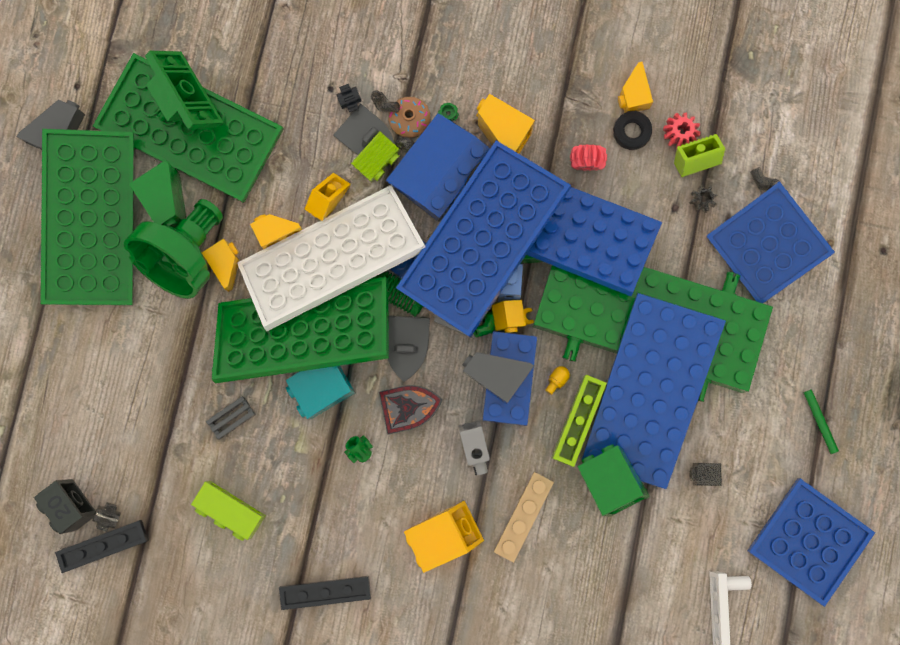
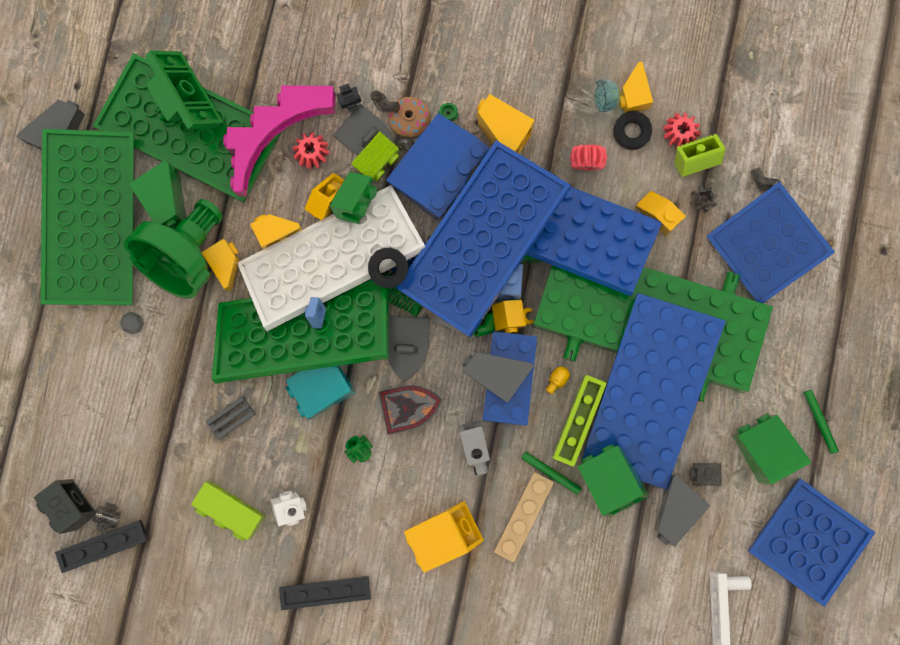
none -> dark grey tile [120,312,144,334]
none -> dark pink arch [223,85,336,197]
none -> white brick [270,491,307,526]
none -> coral gear [292,132,329,169]
none -> medium blue plate [305,297,326,328]
none -> green brick [330,171,377,224]
none -> black tyre [368,247,408,288]
none -> green bar [521,451,582,495]
none -> clear light blue hair [594,79,621,112]
none -> yellow slope [635,191,686,236]
none -> dark grey slope [654,474,711,546]
none -> green slope [733,413,811,485]

